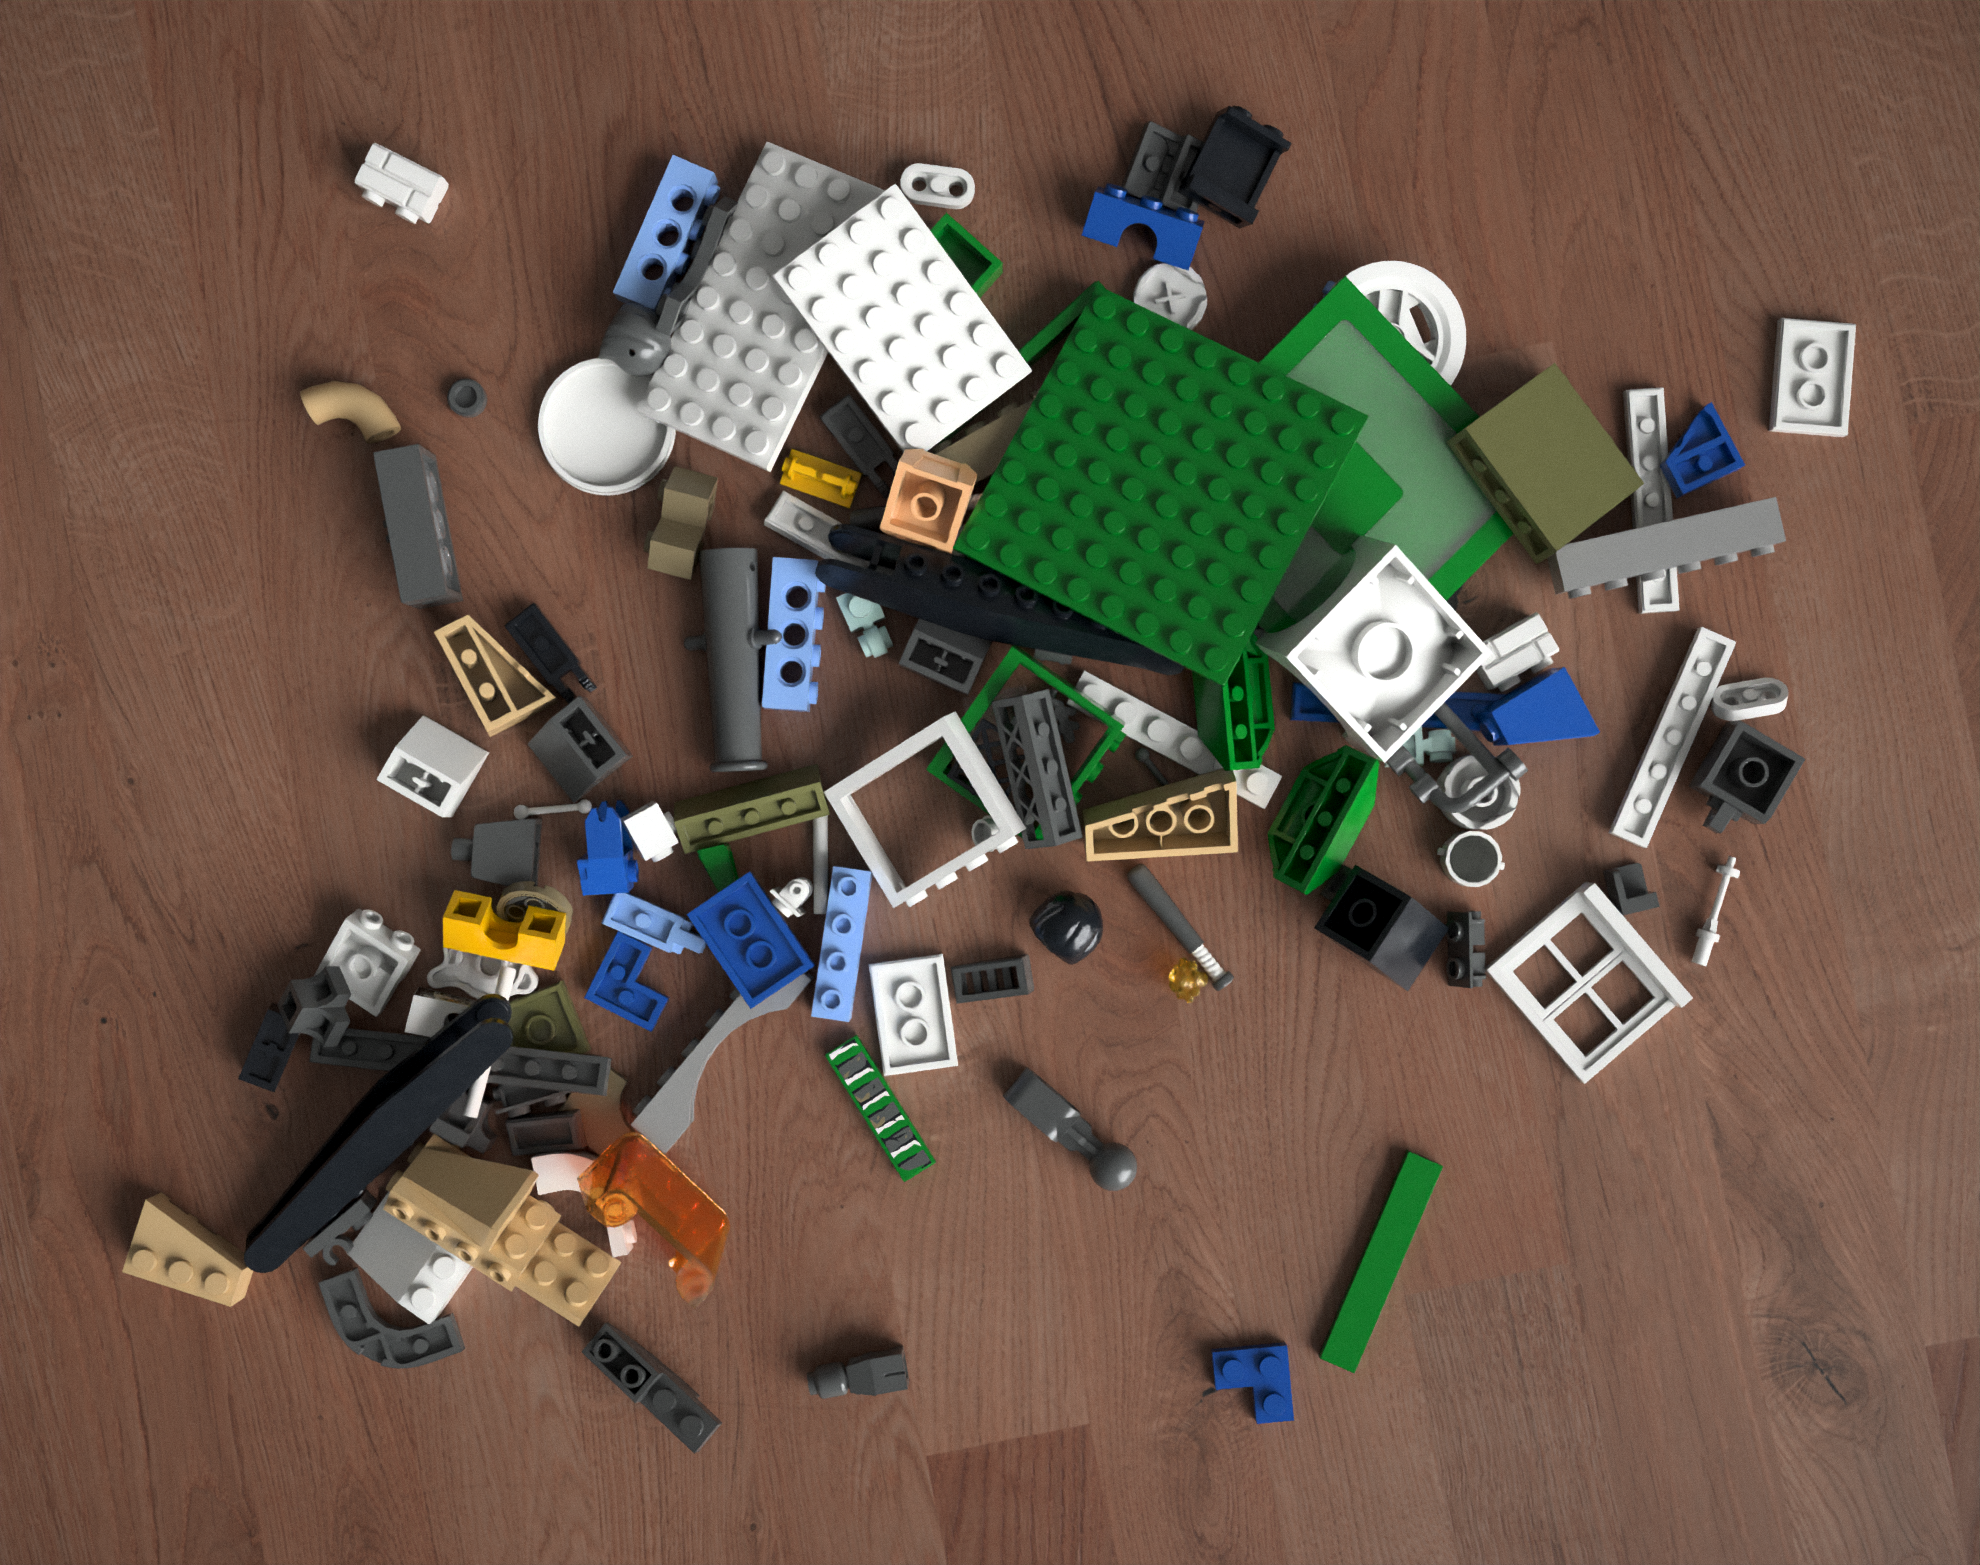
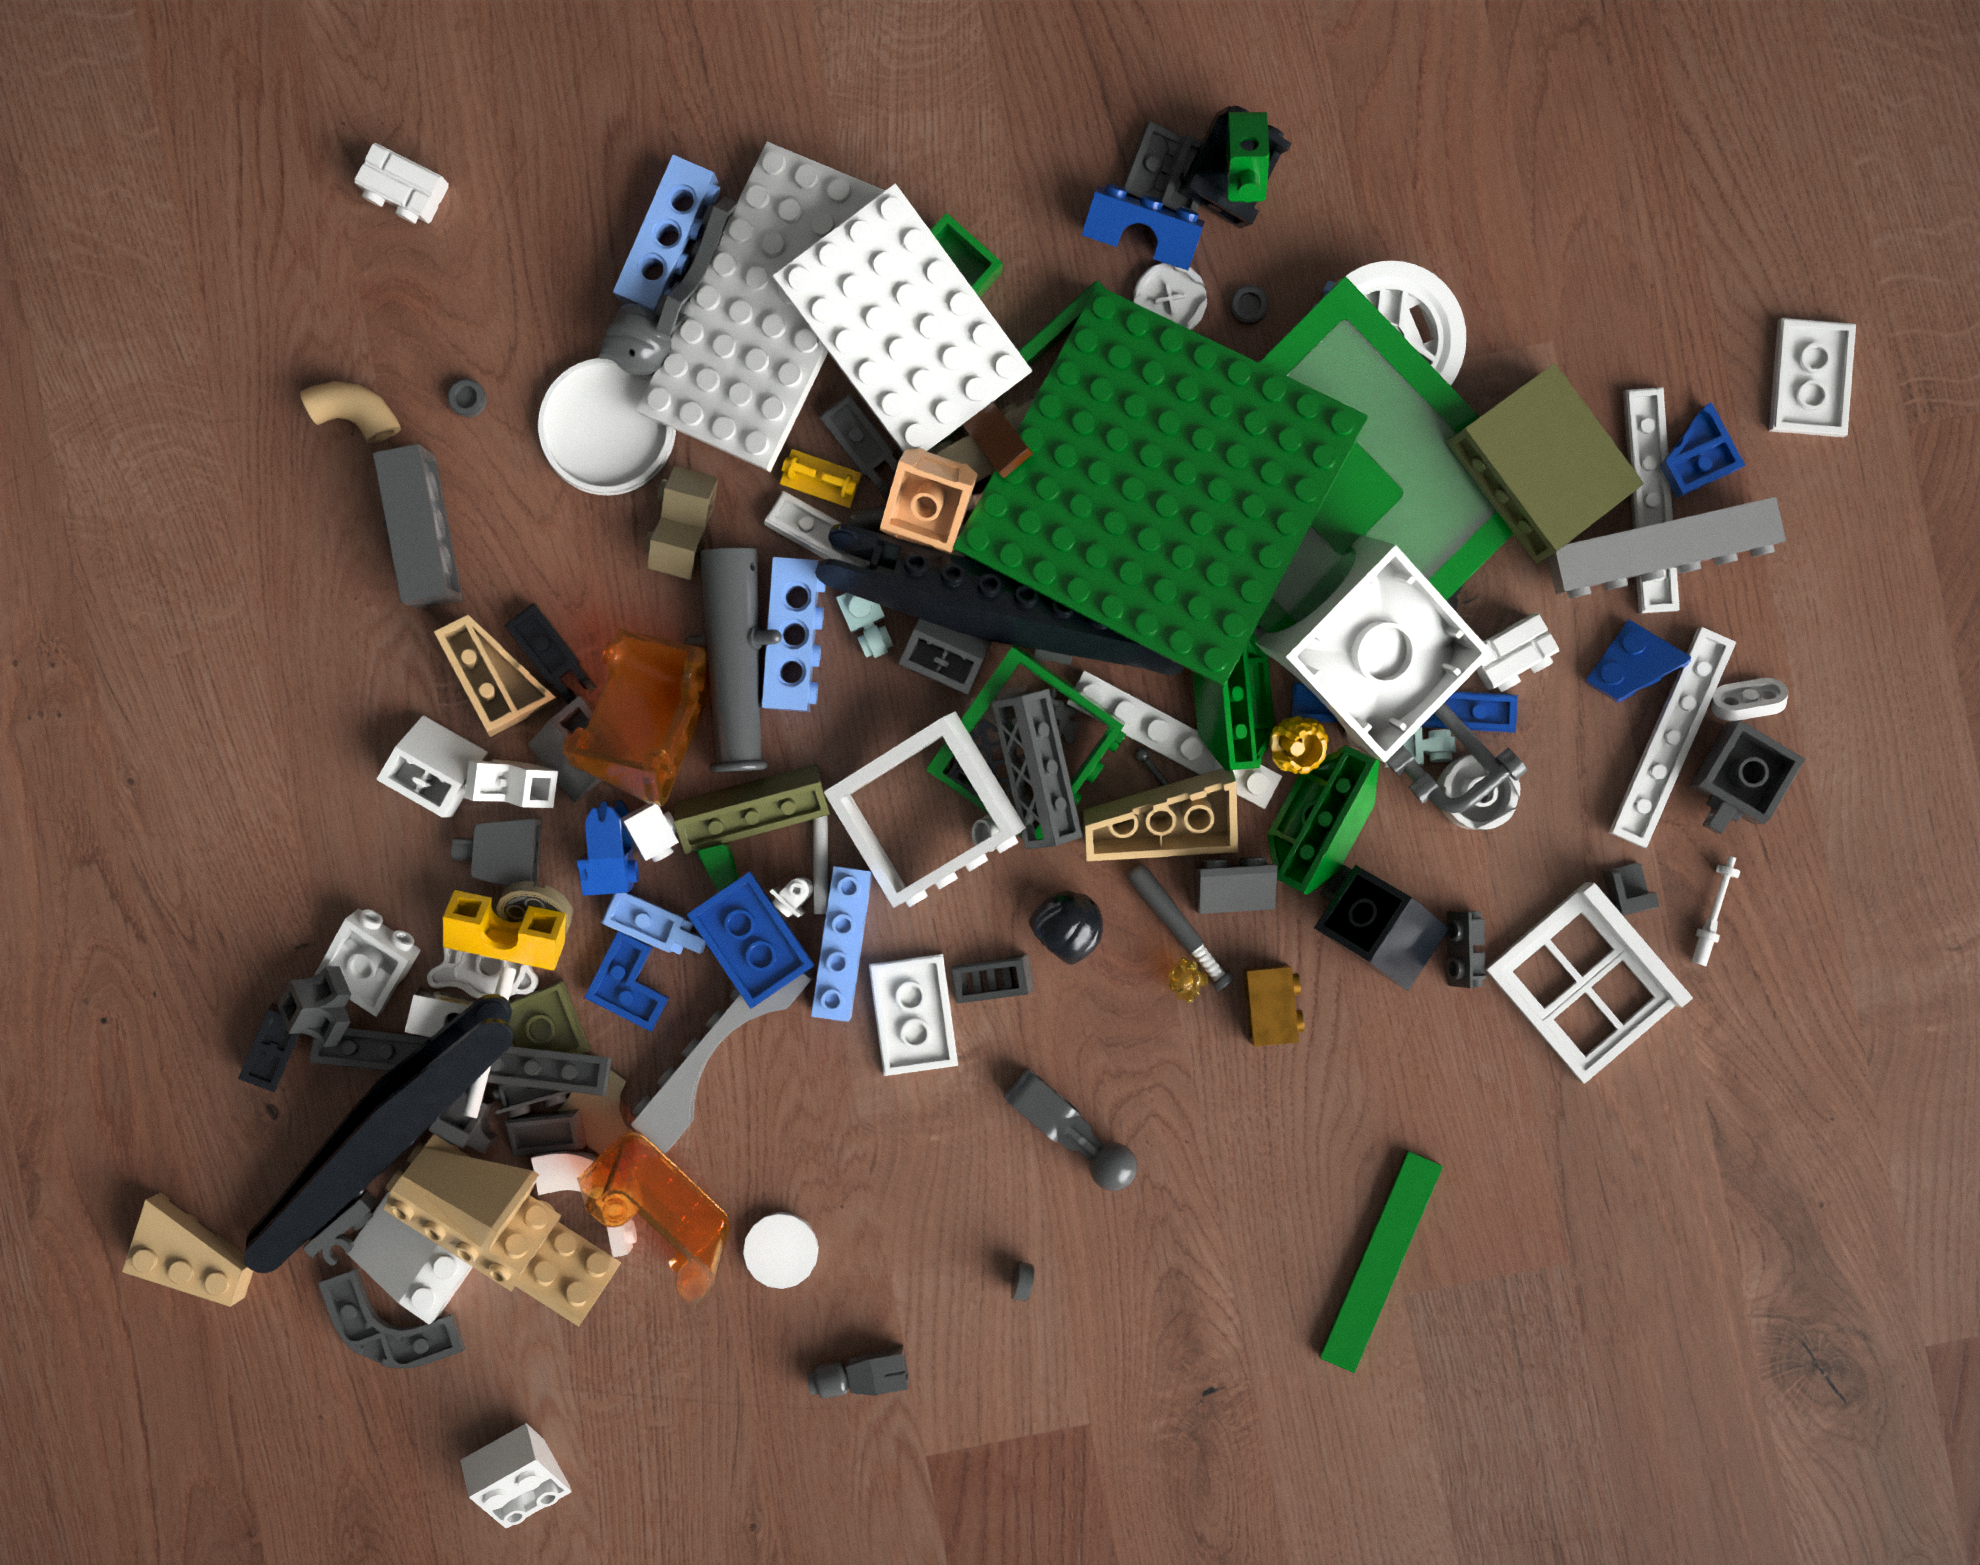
white hinge [514,799,592,820] -> none
dark grey slope [582,1322,723,1454] -> none
tile [825,1034,936,1182] -> none
white plate [900,163,975,209] -> none
blue plate [1211,1342,1294,1424] -> none
pearl dark grey piece [1437,831,1505,887] -> none
blue slope [1476,667,1600,746] -> none
none -> white slope [460,1423,571,1528]
none -> white brick [464,759,558,808]
none -> clear orange windscreen [563,628,709,806]
none -> white tile [743,1212,819,1289]
none -> reddish brown tile [962,402,1033,478]
none -> dark grey tile [1011,1261,1034,1301]
none -> dark grey slope [1194,857,1277,914]
none -> green torso [1225,112,1269,203]
none -> dark grey tile [1230,285,1268,325]
none -> pearl gold brick [1243,965,1304,1047]
none -> yellow piece [1269,716,1329,774]
none -> blue wing [1586,619,1691,703]

